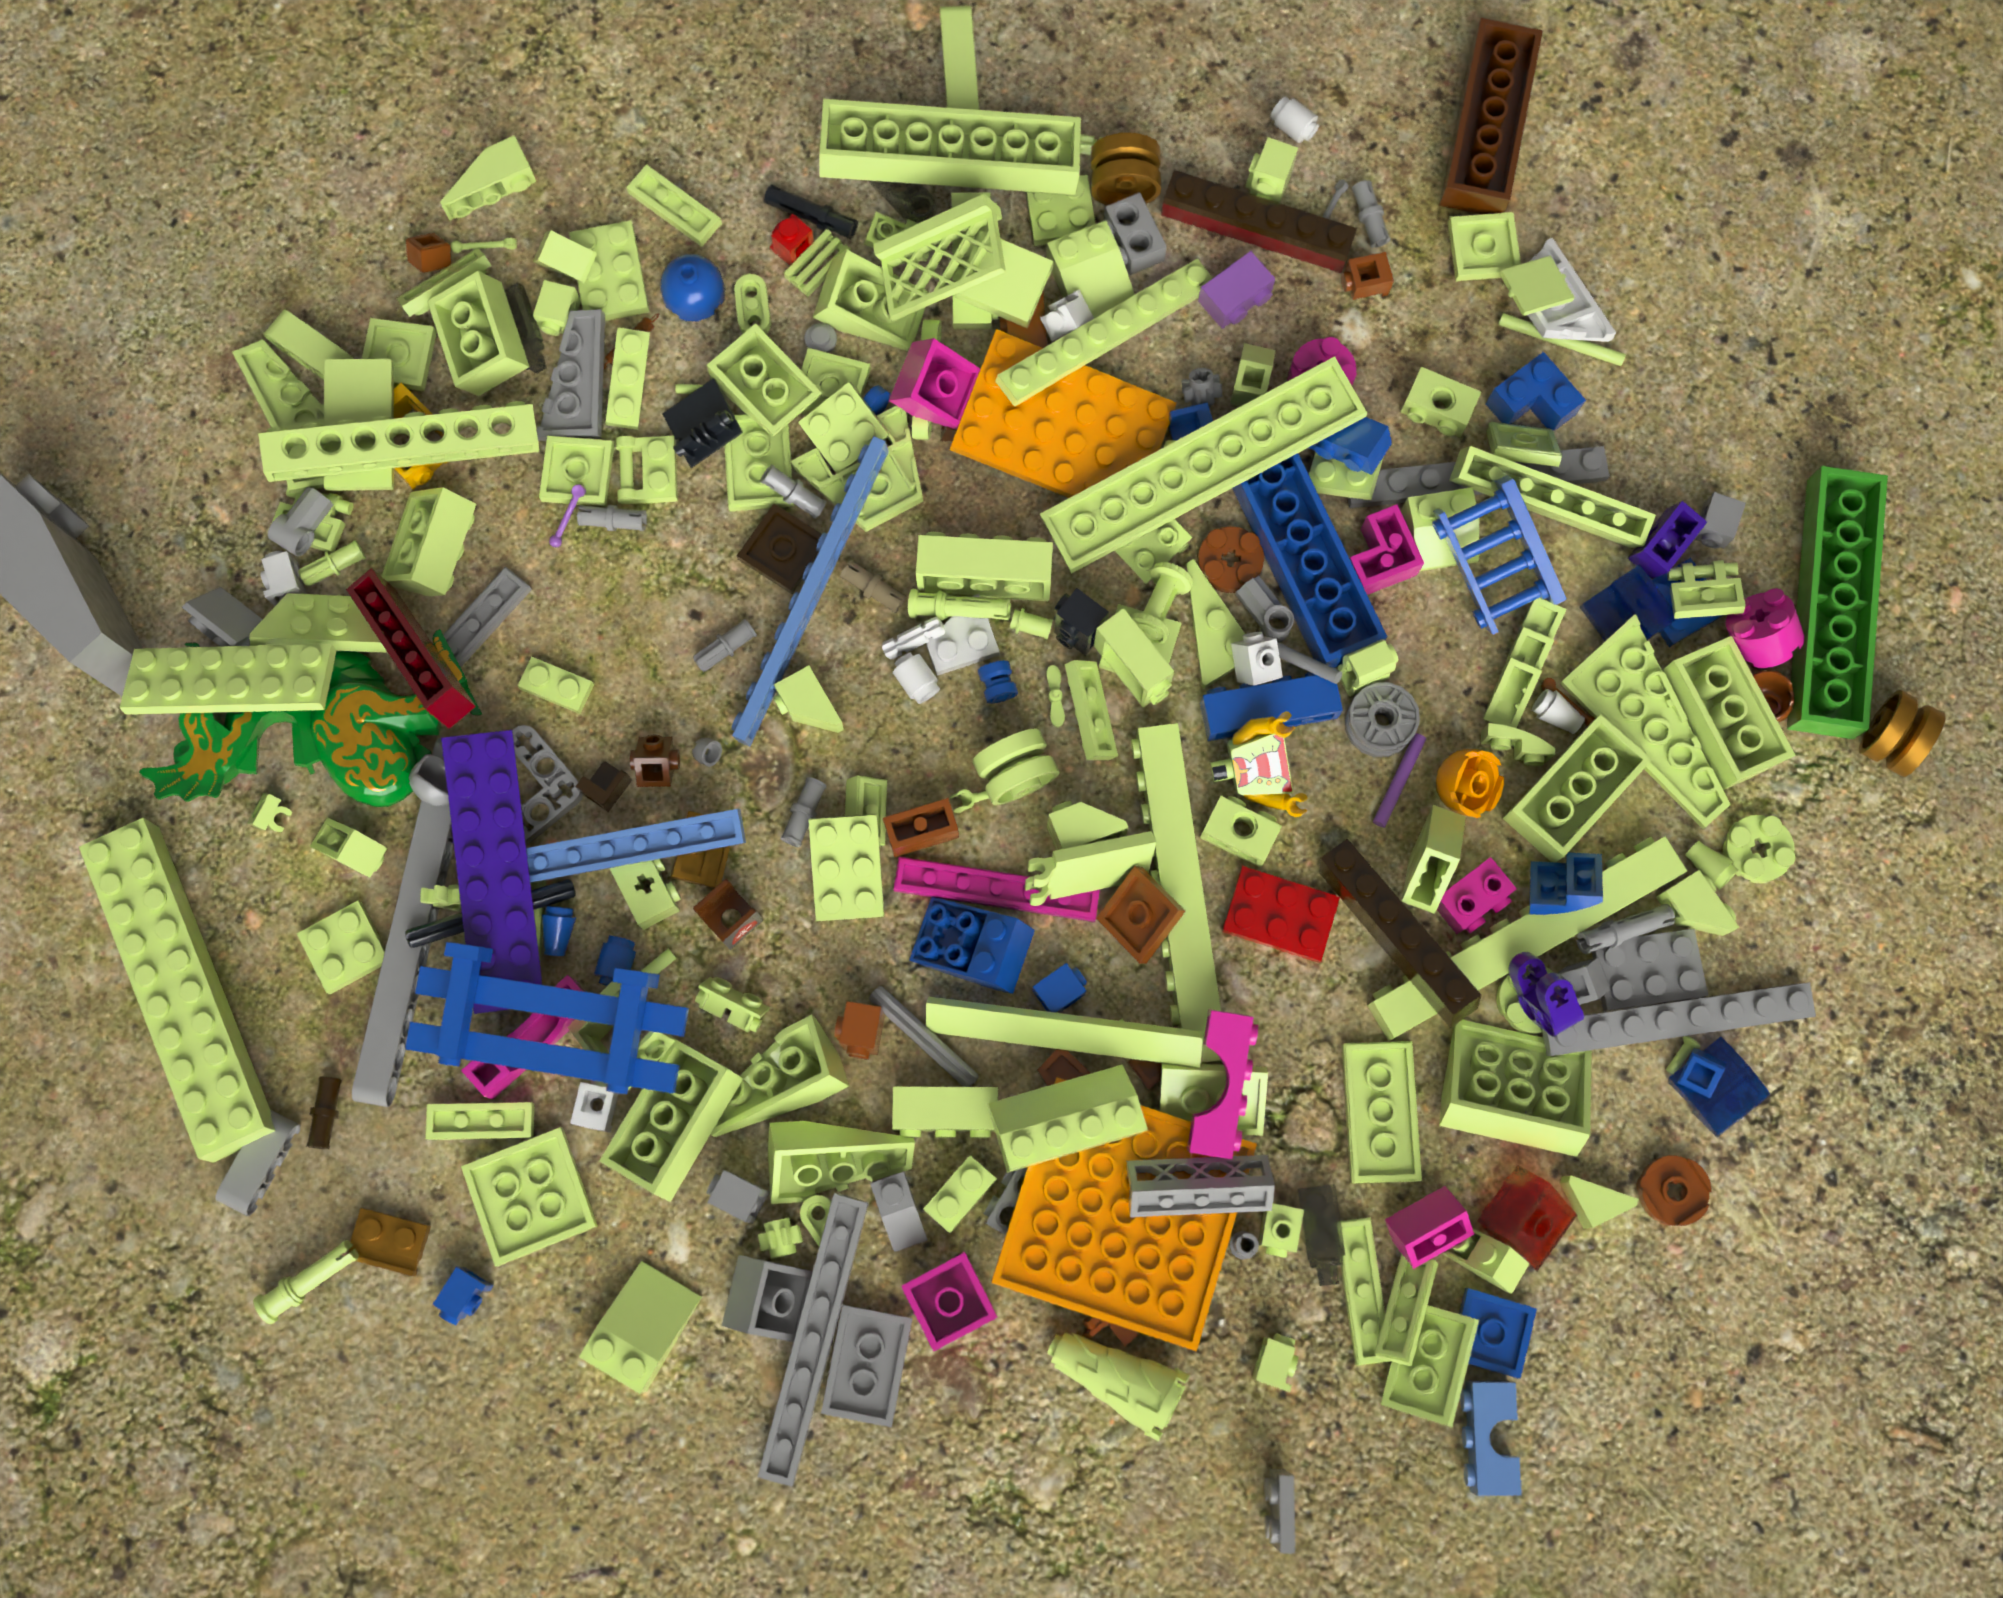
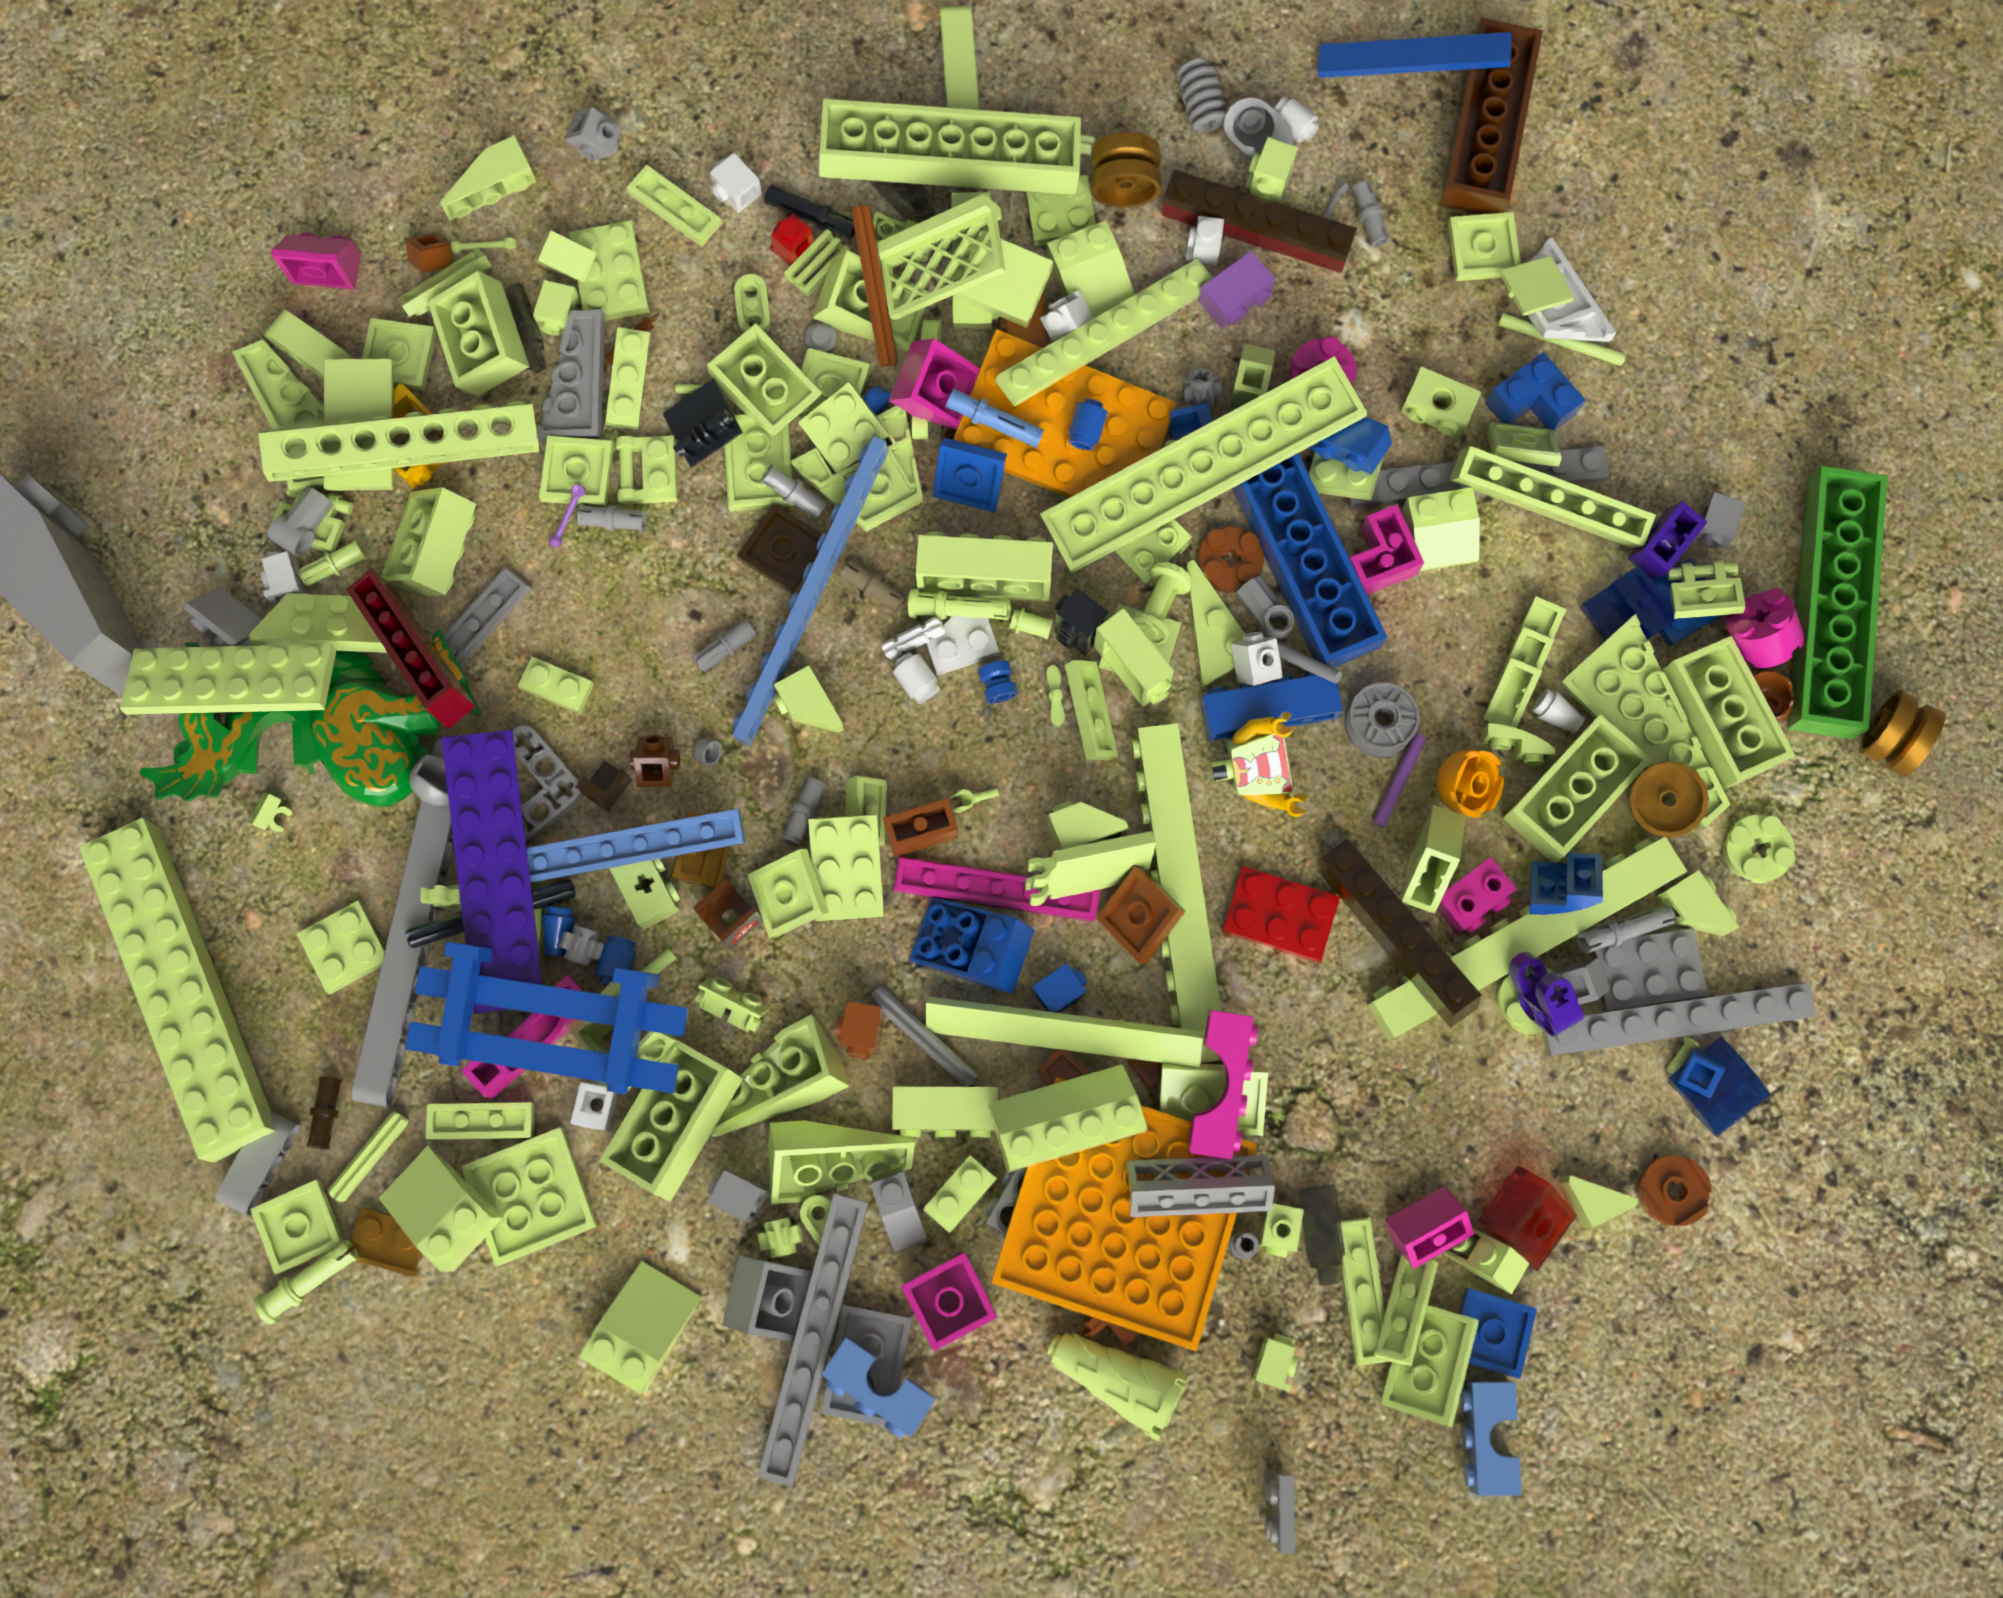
yellowish green slope [310,817,387,878] -> none
blue brick [432,1267,494,1326] -> none
blue cylinder [660,254,725,321] -> none
yellowish green wheel [972,728,1060,805] -> none
light grey brick [1101,193,1167,275] -> none
yellowish green brick [1200,796,1282,868] -> none
yellowish green brick [1337,639,1398,696] -> none
dark orange brick [1341,252,1394,300] -> none
yellowish green tile [1342,1041,1422,1184] -> none
fence [1432,475,1567,635] -> none
yellowish green slope [1439,1020,1592,1157] -> none
dark orange hinge [1541,678,1595,727] -> none
yellowish green cone [1685,841,1738,890] -> none
none -> yellowish green plate [250,1180,344,1275]
none -> dark pink slope [271,233,361,290]
none -> yellowish green axle [328,1111,409,1202]
none -> yellowish green slope [379,1145,503,1272]
none -> light grey gear [559,925,605,966]
none -> light grey brick [564,107,622,161]
none -> white brick [710,153,762,213]
none -> yellowish green plate [747,849,829,938]
none -> medium blue arch [821,1337,937,1438]
none -> dark orange axle [852,205,898,367]
none -> blue plate [932,438,1007,513]
none -> medium blue pin [945,388,1044,448]
none -> blue brick [1067,398,1108,451]
none -> light grey piece [1176,58,1226,132]
none -> white brick [1185,216,1224,266]
none -> light grey piece [1223,97,1293,159]
none -> blue tile [1318,32,1512,78]
none -> pearl gold wheel [1629,761,1709,838]

